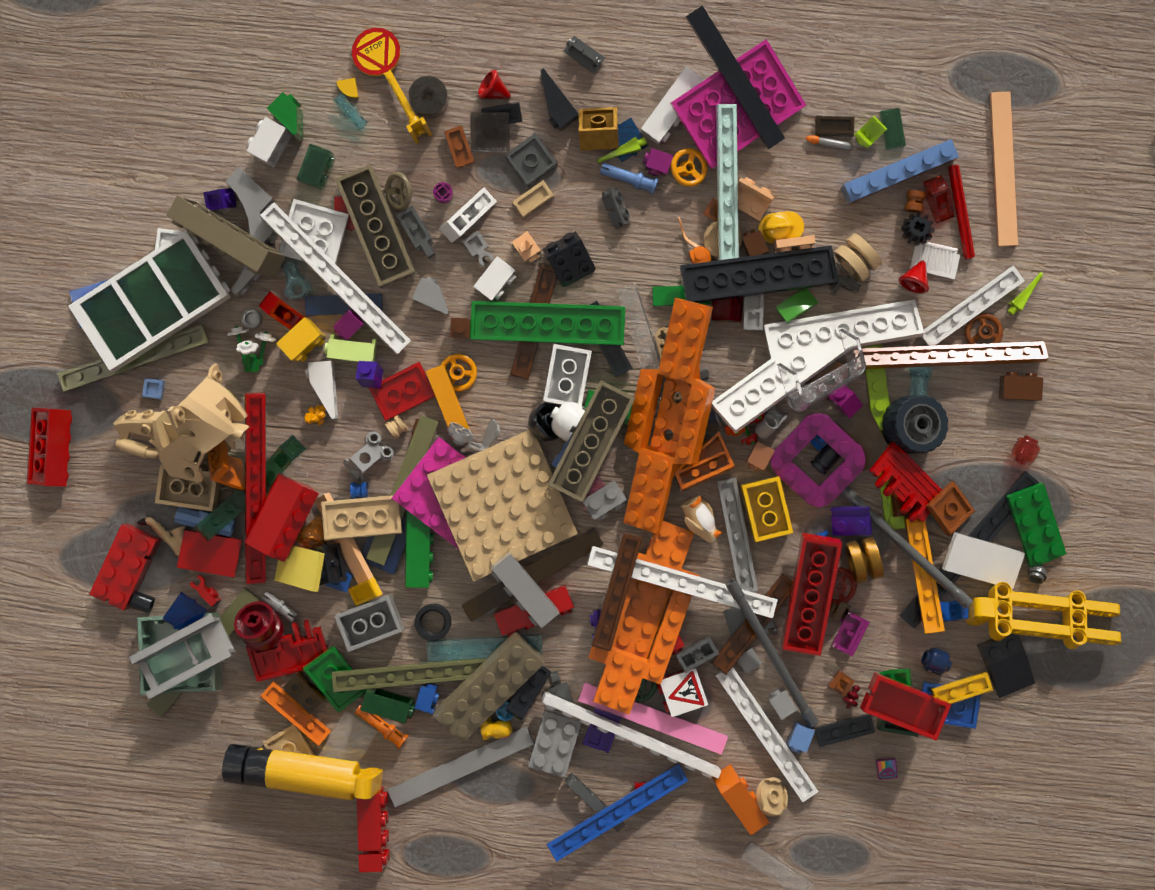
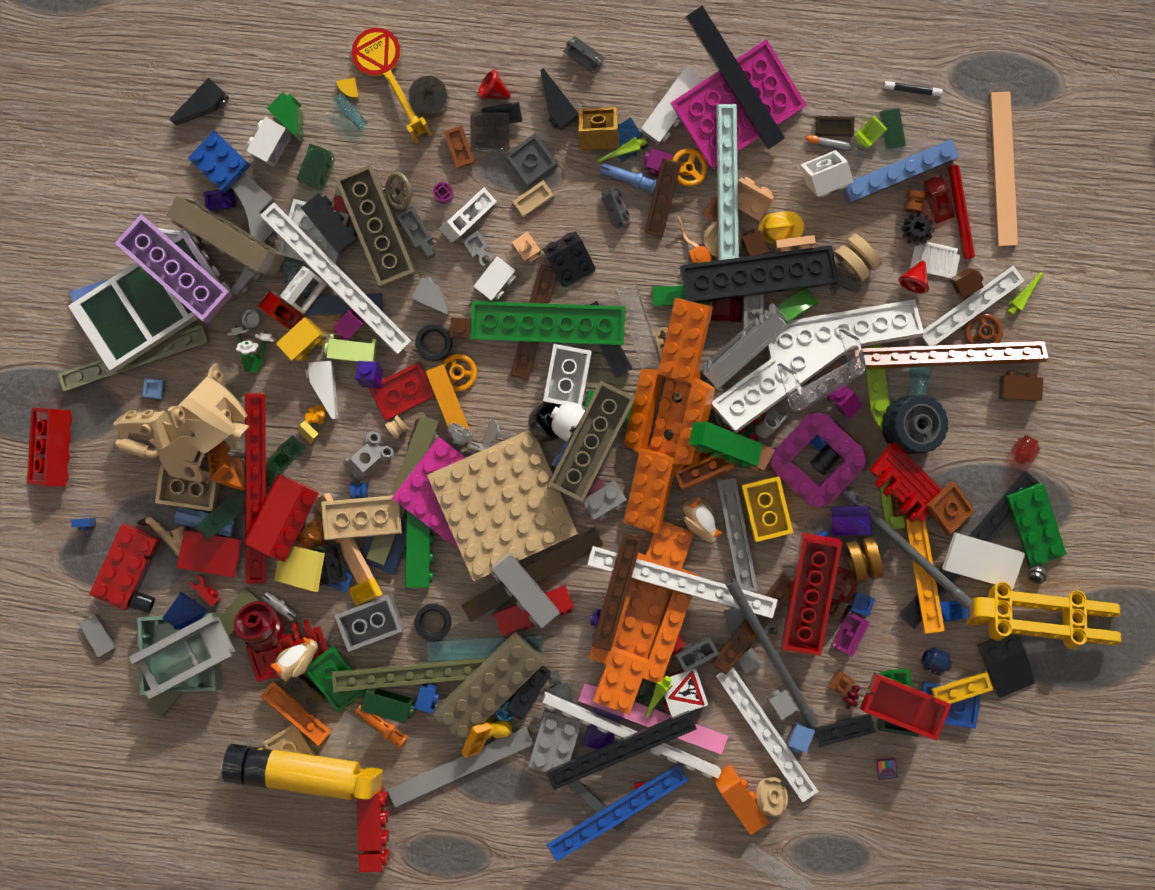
none -> blue plate [71,518,96,531]
none -> light grey tile [79,615,116,657]
none -> lavender brick [115,214,233,324]
none -> black slope [169,77,229,126]
none -> blue plate [188,130,251,193]
none -> tan animal [271,637,318,684]
none -> white tile [280,266,327,314]
none -> light yellow tile [297,421,318,444]
none -> black brick [301,193,358,255]
none -> black tyre [415,324,453,361]
none -> light orange plate [461,723,492,758]
none -> black tile [546,710,697,790]
none -> reddish brown tile [644,158,682,238]
none -> lime piece [645,676,673,717]
none -> green brick [689,422,762,469]
none -> light grey piece [703,303,788,390]
none -> white brick [800,150,854,197]
none -> blue plate [850,592,875,617]
none -> black bar [884,81,942,97]
none -> reddish brown brick [950,268,984,298]

